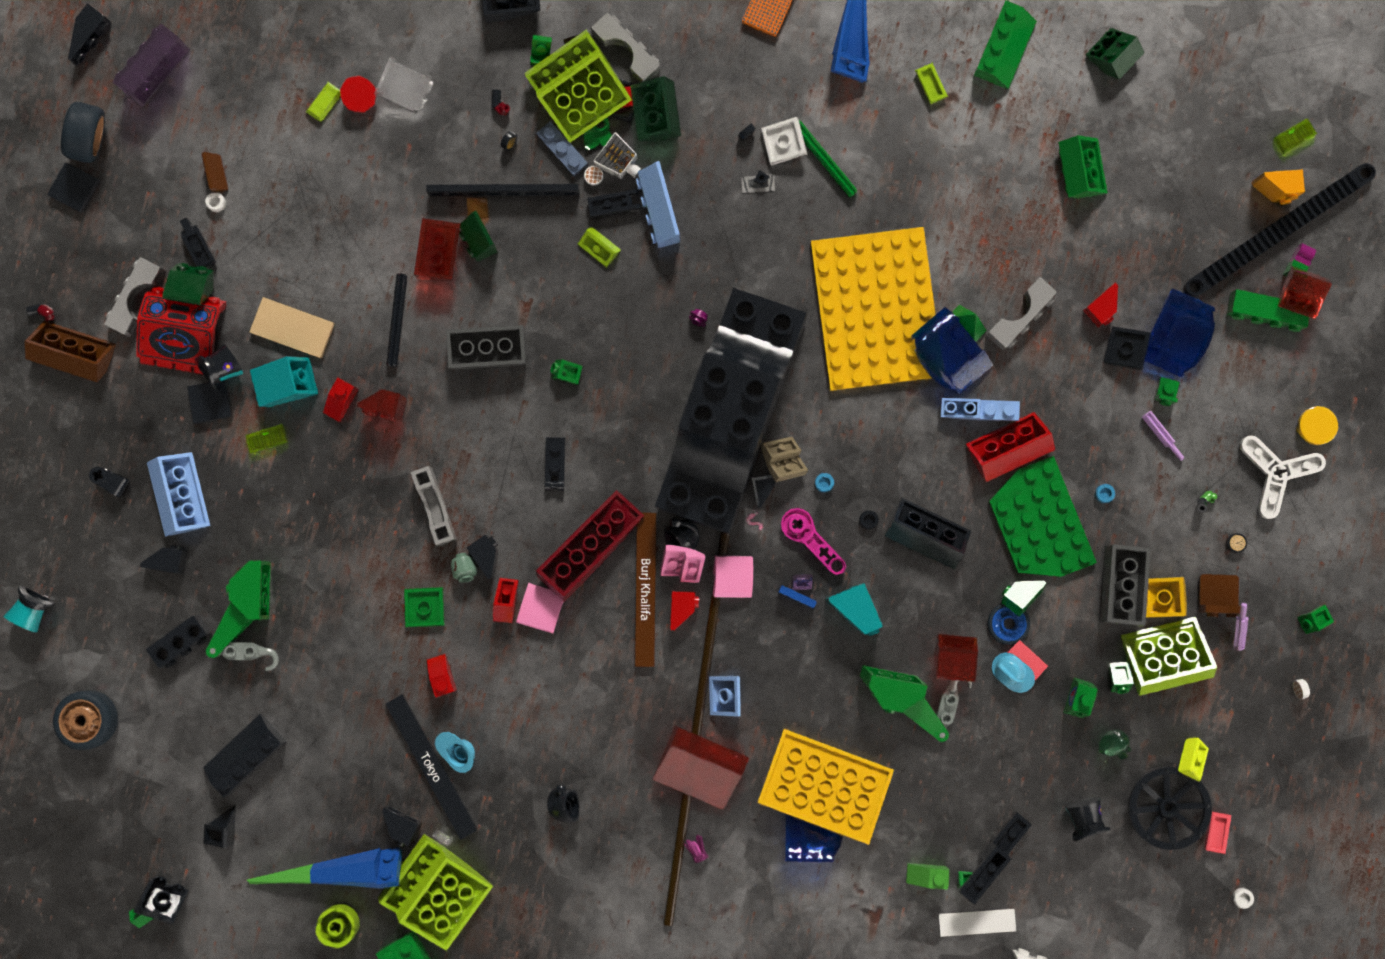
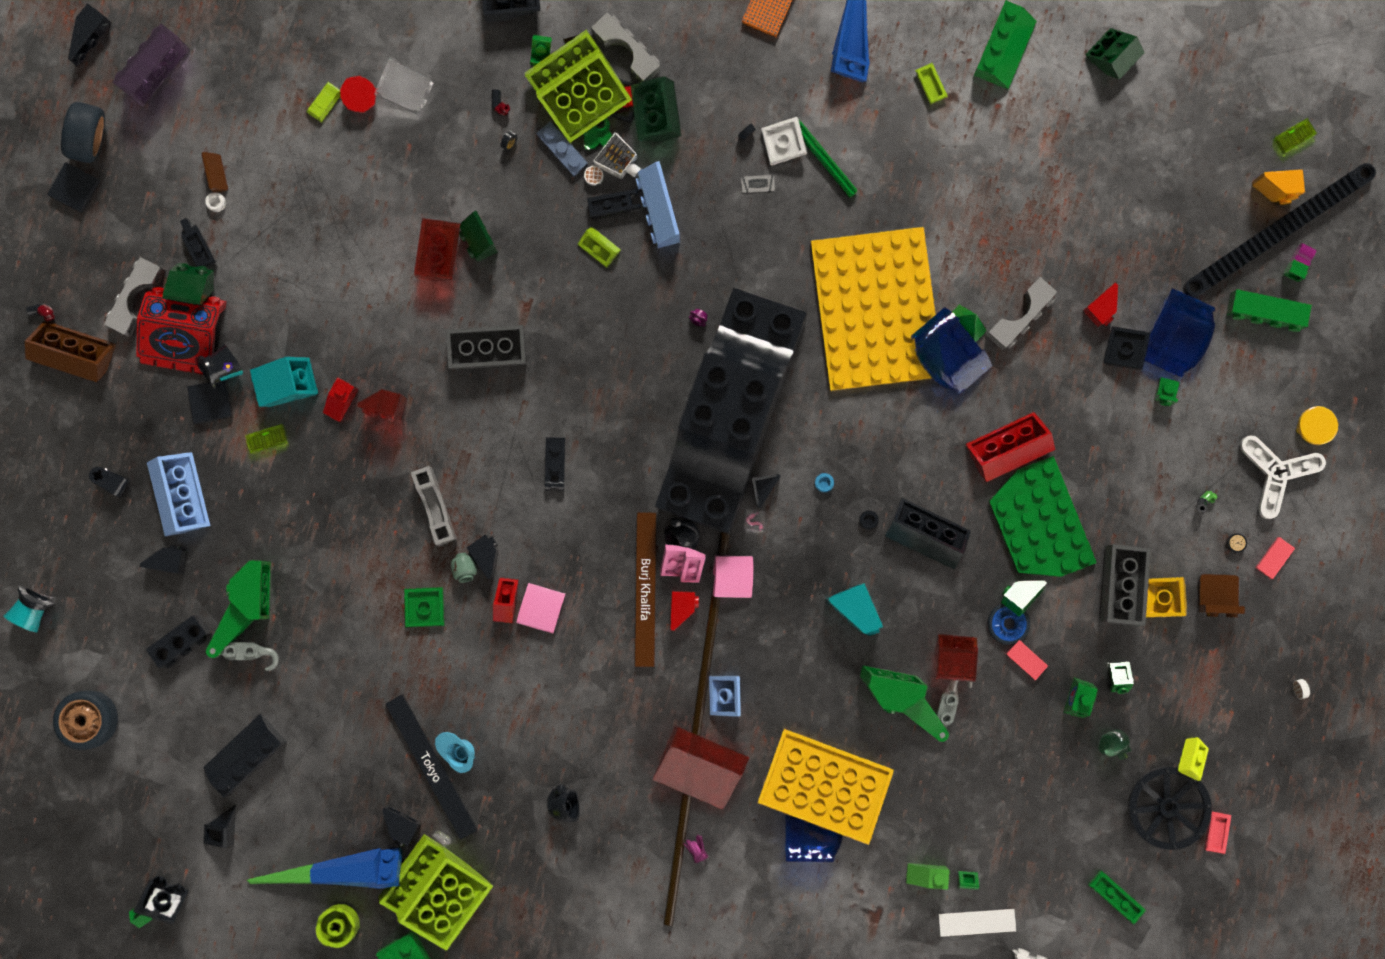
tan tile [249,297,335,359] -> none
black axle [386,273,407,367] -> none
black tile [426,184,580,197] -> none
red slope [427,654,457,698] -> none
clear orange slope [467,198,489,218] -> none
dark red slope [536,490,645,602] -> none
green bracket [550,359,583,384] -> none
black piece [753,170,770,187] -> none
dark tan slope [761,437,808,482] -> none
blue tile [778,586,817,608] -> none
dark pink beam [781,508,846,575] -> none
clear purple slope [792,574,813,590] -> none
light blue slope [941,398,1020,421] -> none
black bracket [958,812,1032,905] -> none
medium azure piece [992,652,1035,693] -> none
green slope [1058,135,1108,198] -> none
black hat [1065,797,1111,841] -> none
dark azure tile [1095,484,1115,503] -> none
lime slope [1121,617,1217,696] -> none
lavender axle [1142,411,1184,461] -> none
white tile [1232,888,1254,909] -> none
lavender axle [1233,603,1249,651] -> none
clear red slope [1278,266,1332,319] -> none
green bracket [1297,605,1334,634] -> none
none -> green tile [1088,870,1146,925]
none -> coral tile [1255,537,1295,579]

